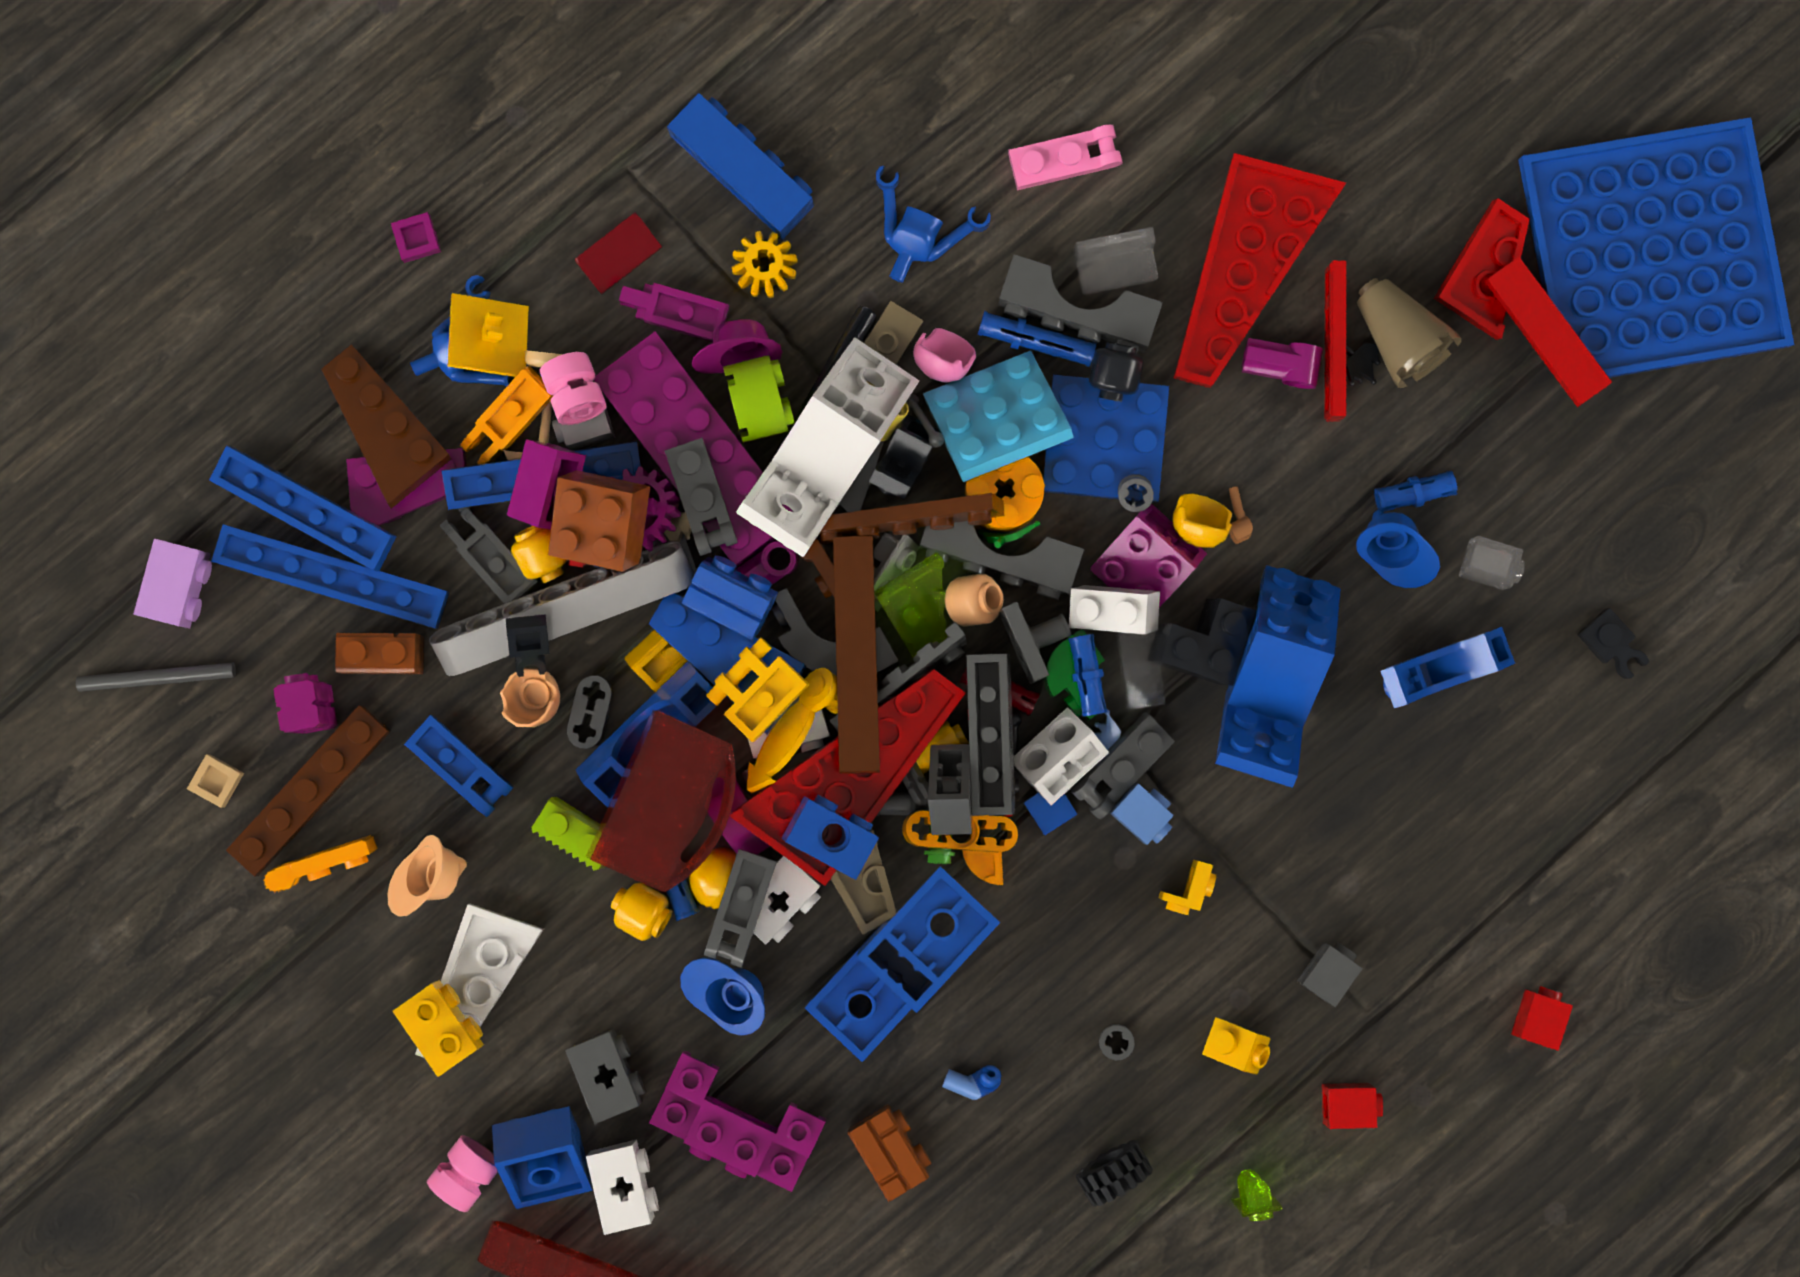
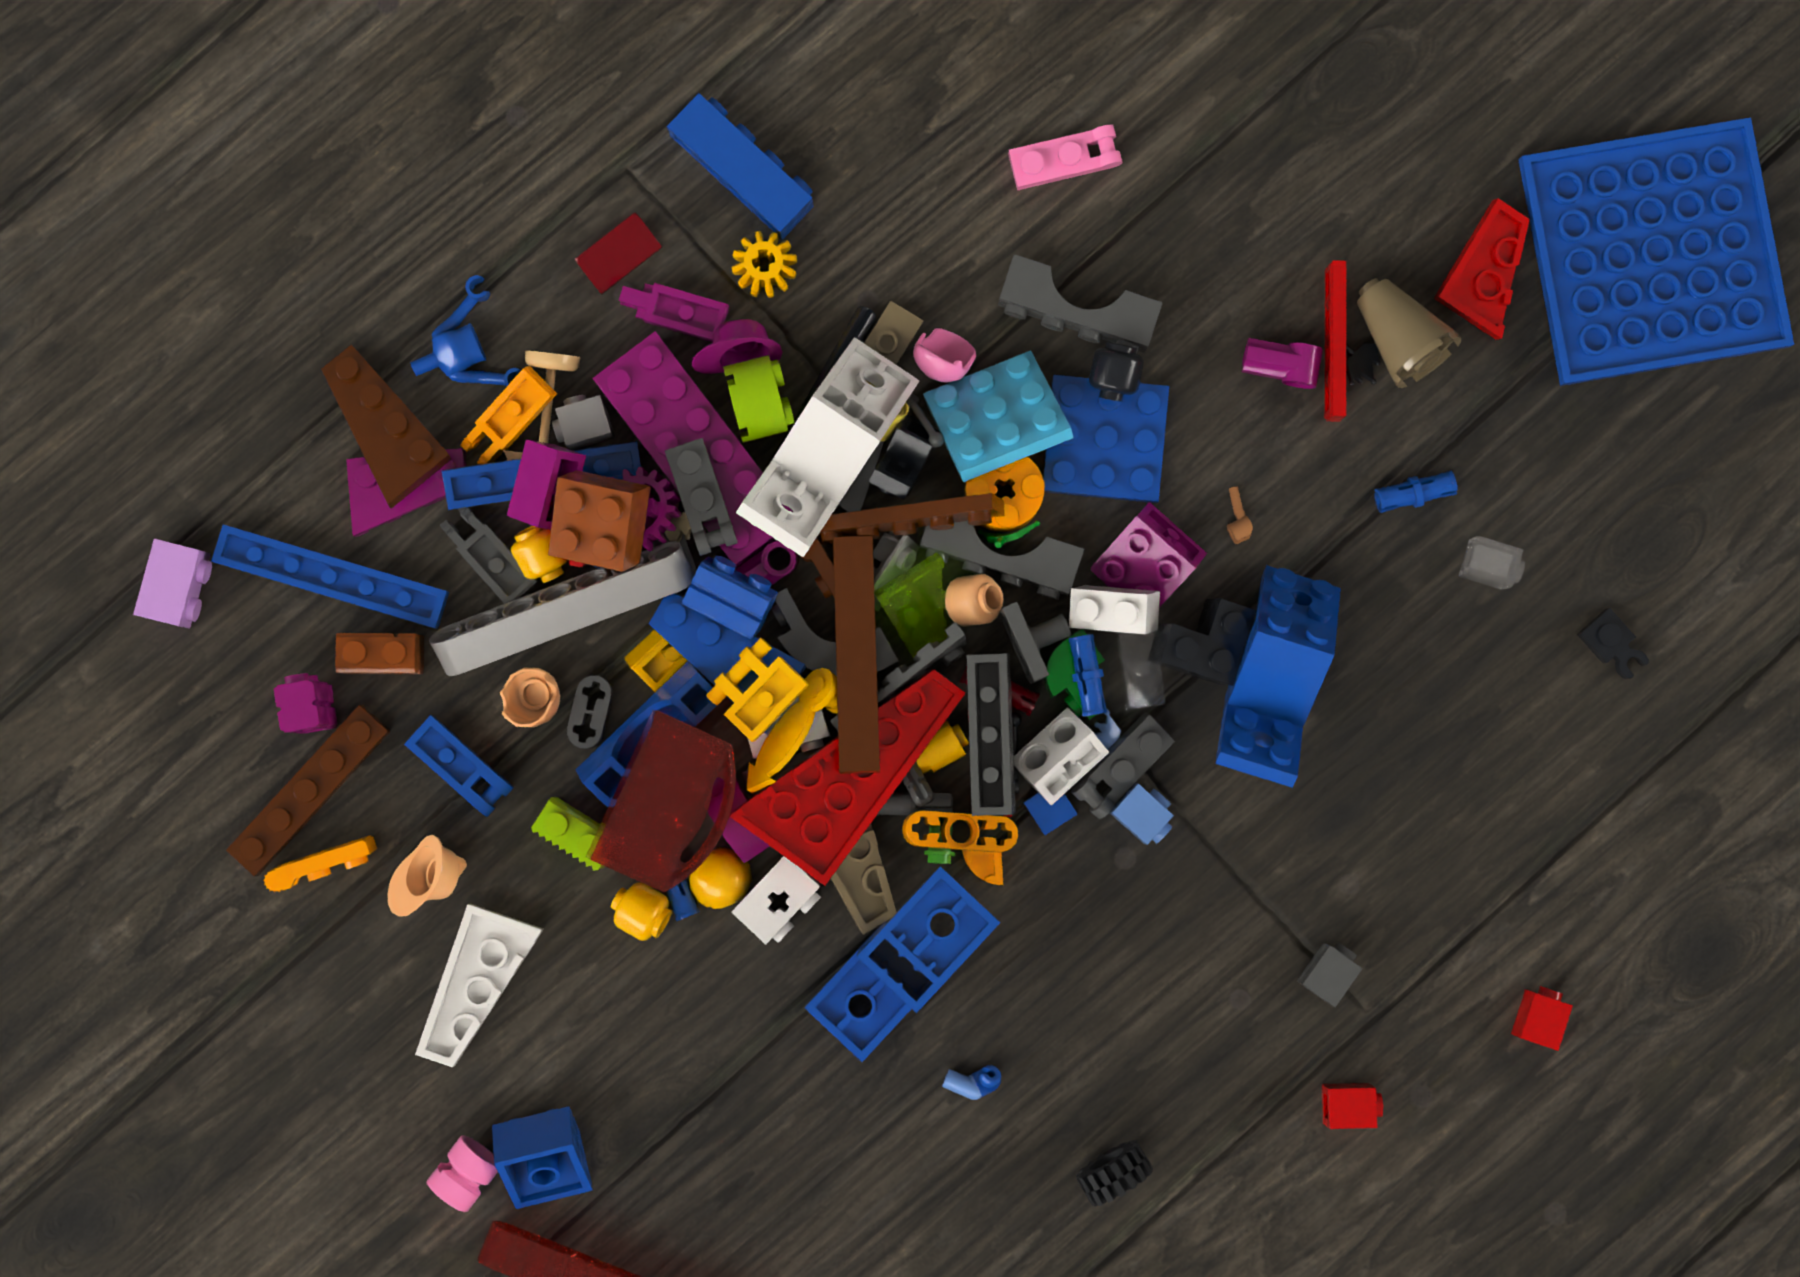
dark grey bar [76,662,236,692] -> none
tan plate [187,754,244,808] -> none
blue plate [209,446,397,571] -> none
magenta plate [391,212,441,263] -> none
yellow brick [393,980,484,1077] -> none
yellow piece [447,293,529,377] -> none
black plate [505,614,550,677] -> none
bright pink wheel [540,352,606,425] -> none
dark grey brick [565,1028,646,1124] -> none
white brick [586,1140,659,1235] -> none
magenta bracket [649,1050,826,1192] -> none
blue piece [680,957,765,1036] -> none
dark grey plate [704,849,777,968] -> none
blue brick [782,794,879,880] -> none
dark orange brick [847,1104,932,1202] -> none
blue piece [876,165,991,283] -> none
dark grey brick [928,744,972,835] -> none
blue pin [978,311,1096,367] -> none
clear panel [1074,227,1158,295] -> none
dark grey bush [1099,1024,1135,1061] -> none
dark grey bush [1117,474,1154,512] -> none
yellow bracket [1158,859,1217,915] -> none
yellow hair [1172,493,1232,548] -> none
red wing [1173,153,1346,388] -> none
yellow bracket [1202,1017,1270,1074] -> none
clear neon green hinge [1231,1170,1283,1221] -> none
blue piece [1356,509,1440,588] -> none
blue arch [1381,627,1515,708] -> none
red tile [1485,257,1612,407] -> none

